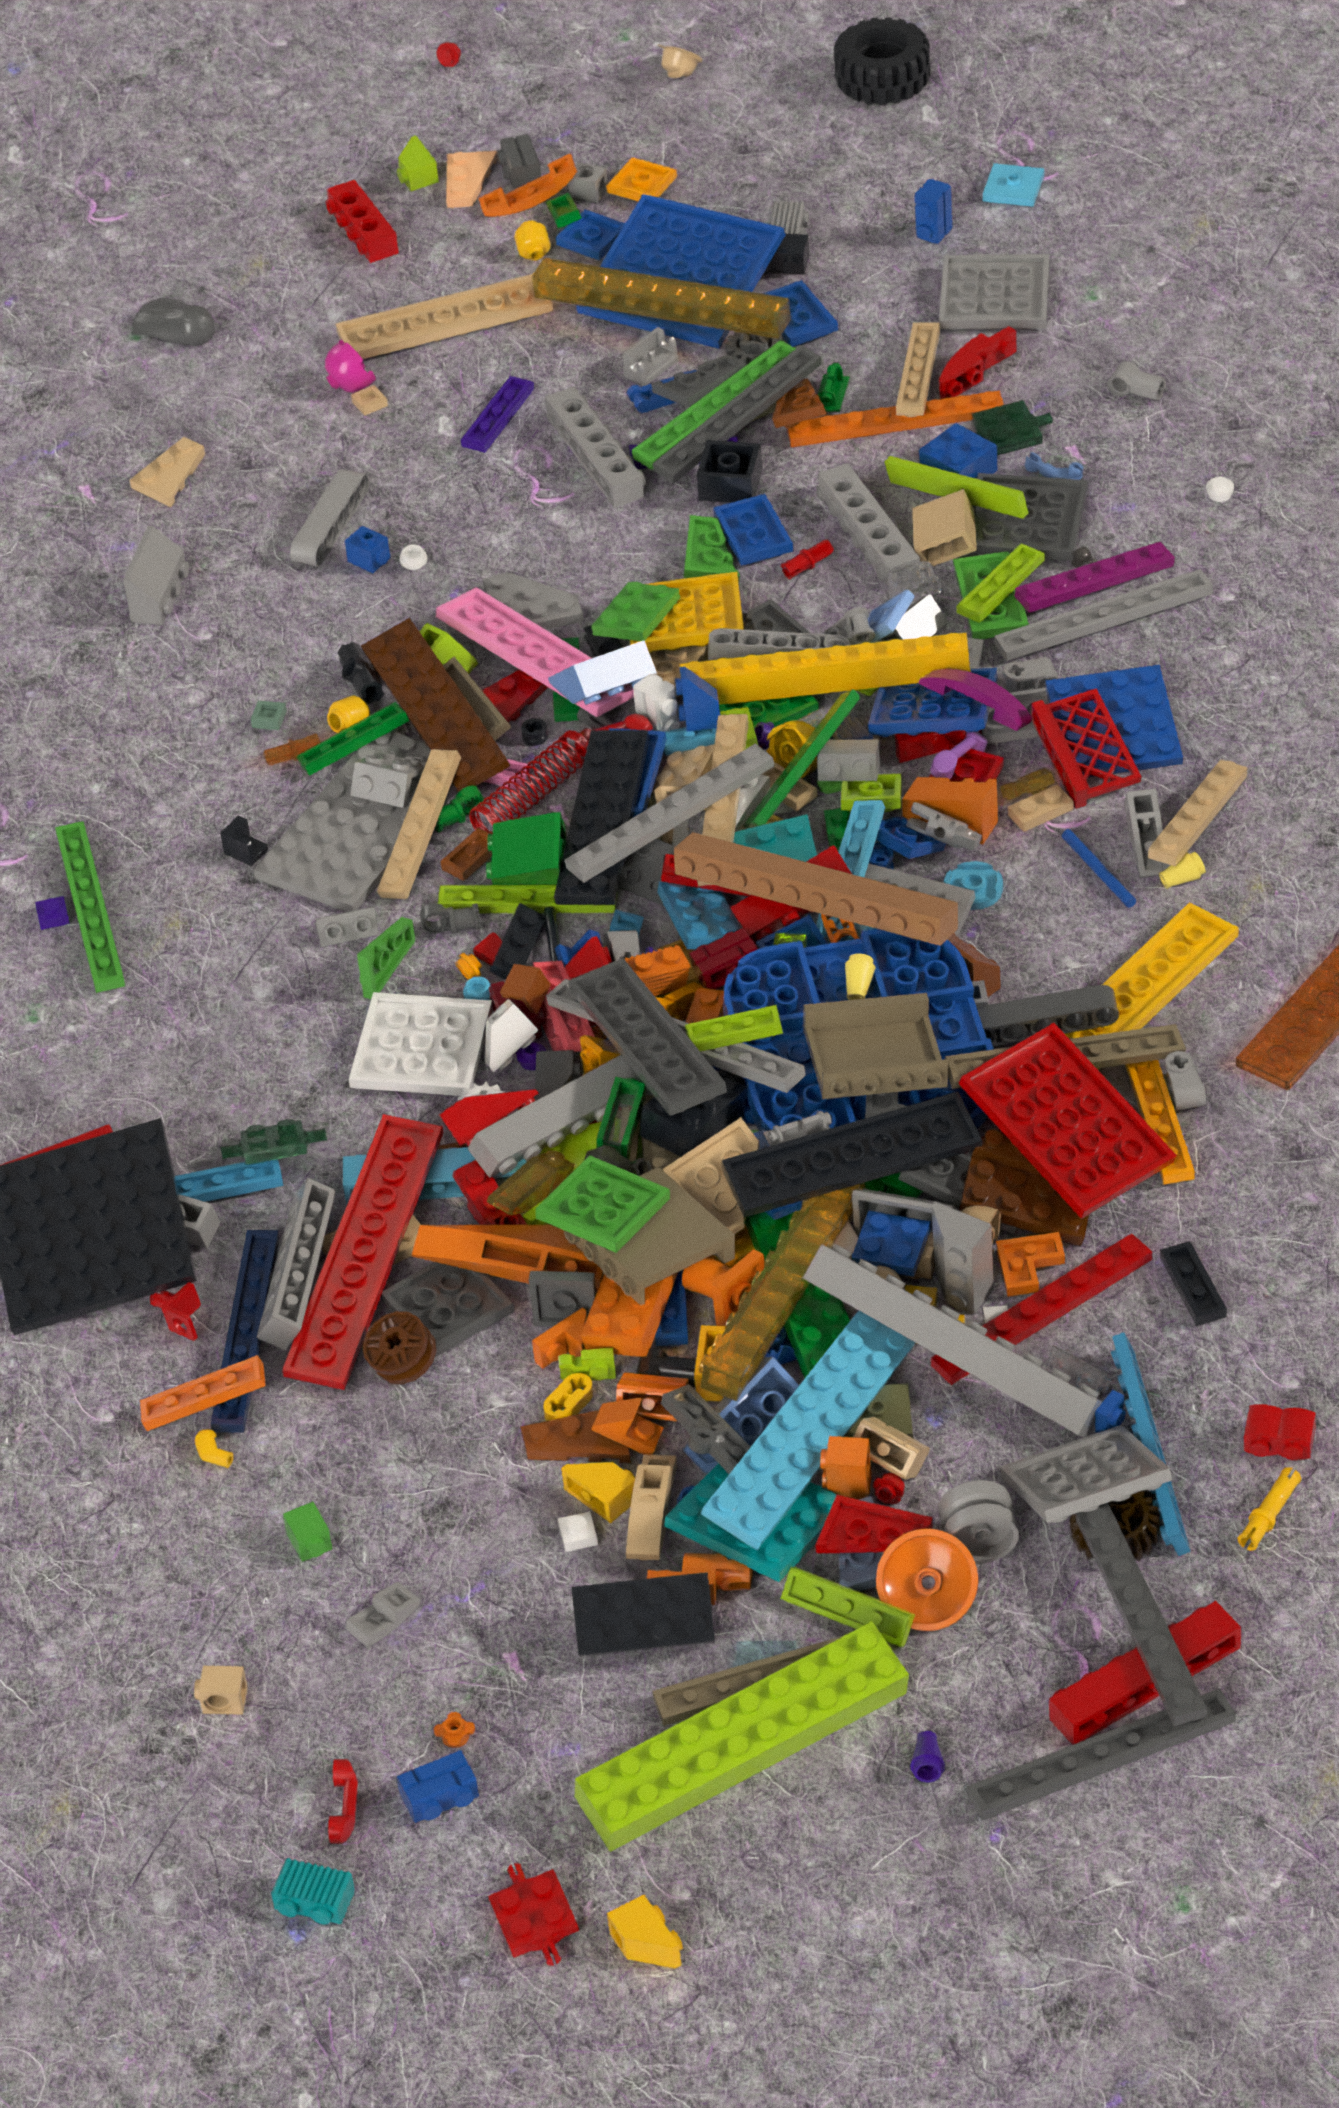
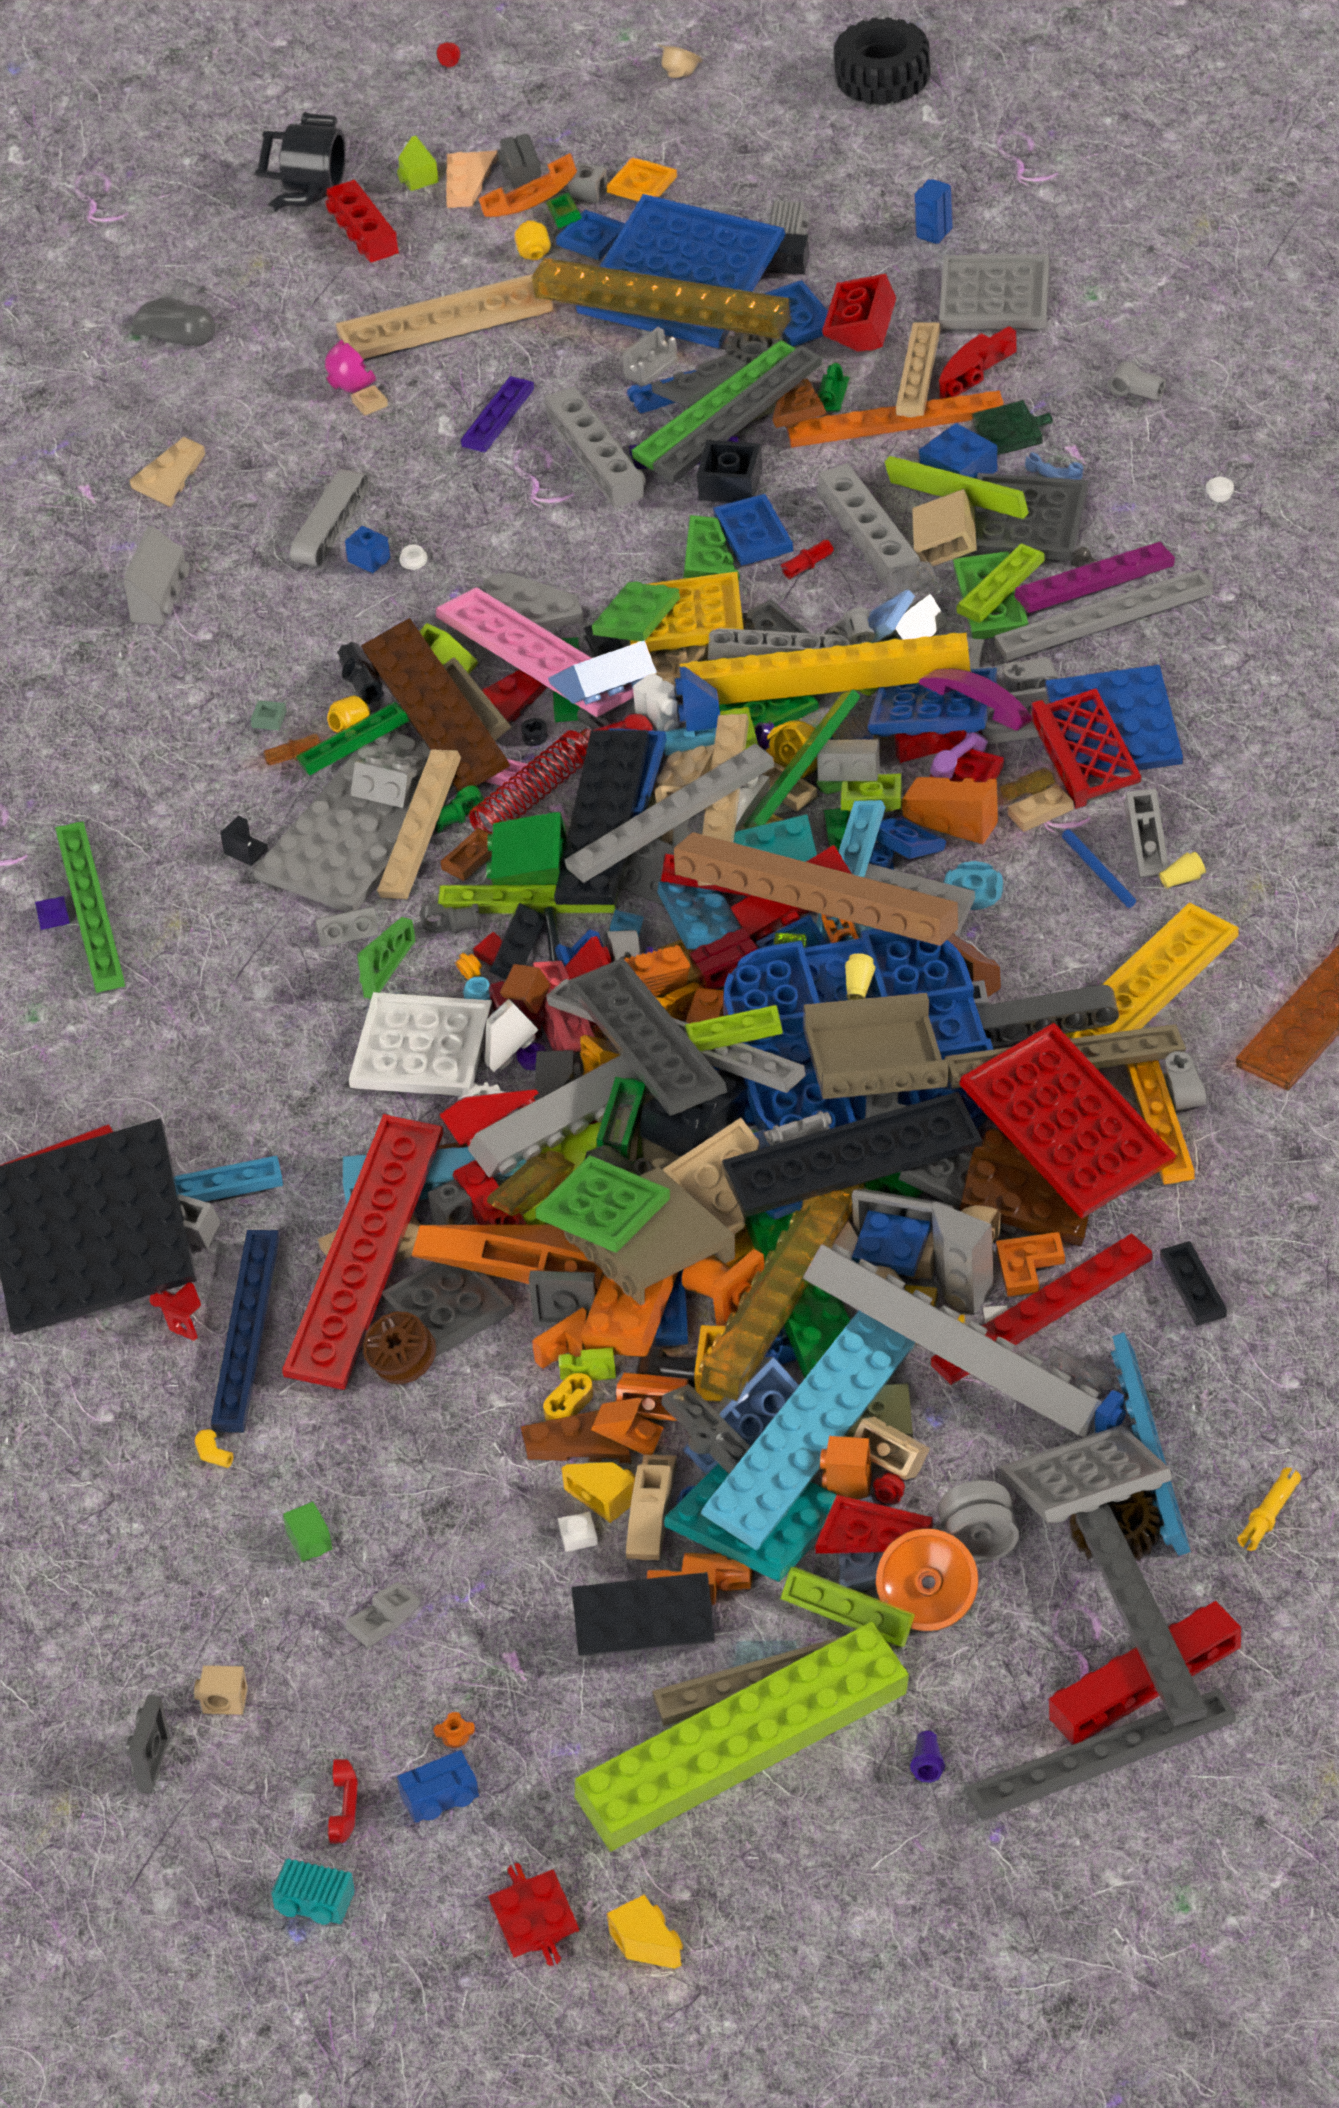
orange plate [140,1355,265,1431] -> none
clear green plate [221,1119,327,1165] -> none
light grey brick [256,1178,336,1350] -> none
light grey hinge [906,802,982,851] -> none
medium azure plate [983,163,1044,207] -> none
tan plate [1148,759,1248,866] -> none
red brick [1244,1404,1316,1461] -> none
none -> dark grey plate [126,1695,170,1793]
none -> black piece [255,112,346,212]
none -> dark grey brick [428,1179,474,1225]
none -> red slope [822,273,897,352]

